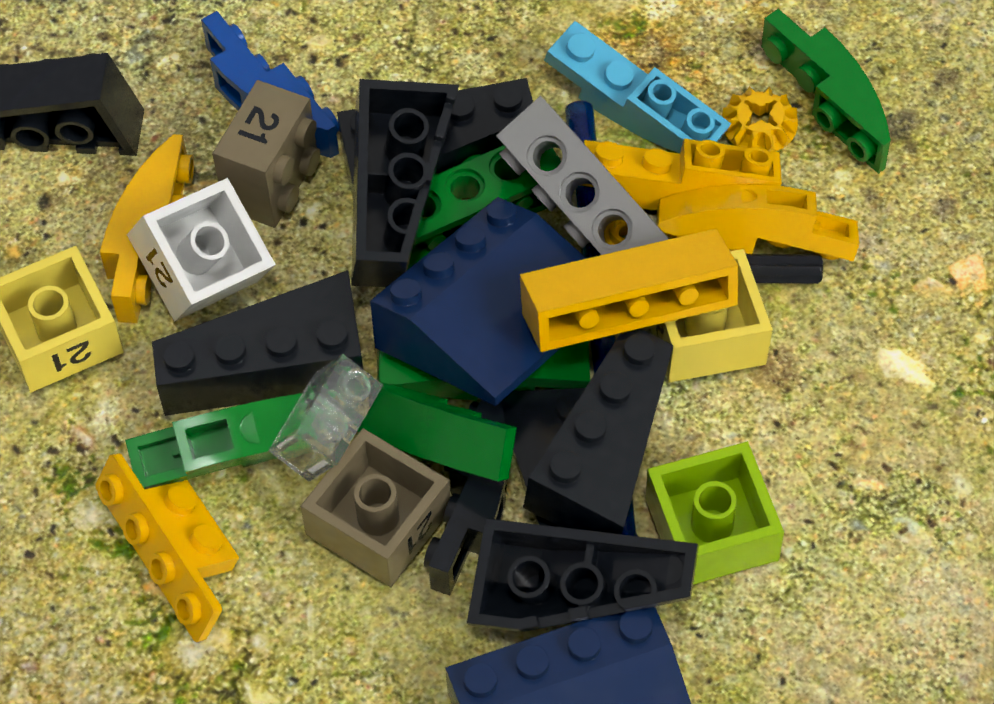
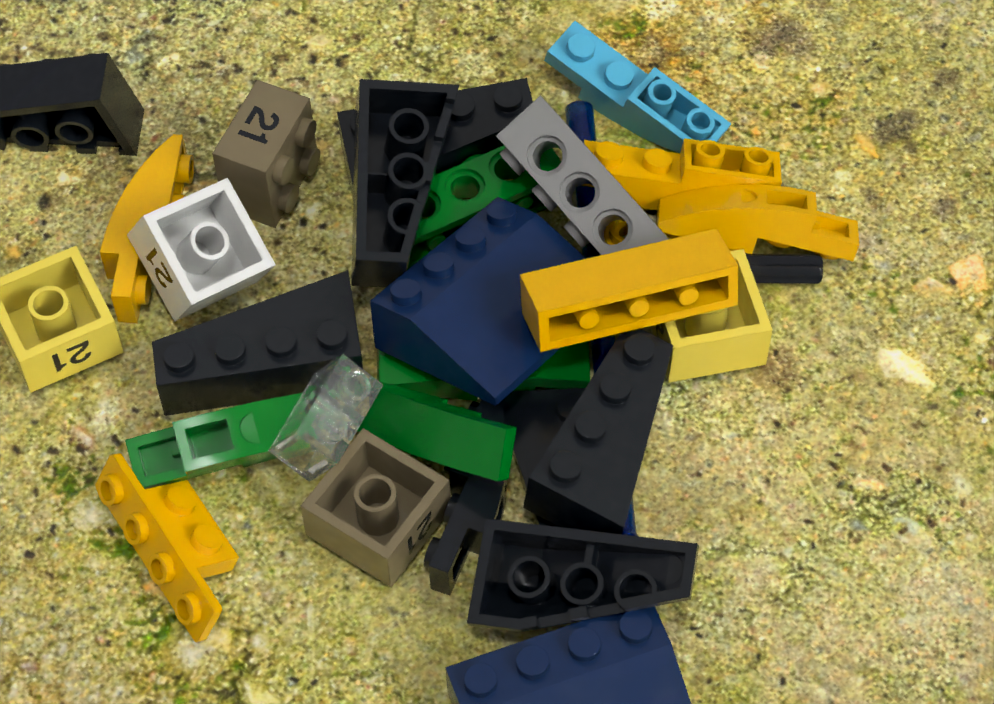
blue slope [201,11,339,158] -> none
lime brick [645,441,784,585] -> none
yellow gear [722,86,798,152] -> none
green slope [761,8,891,174] -> none

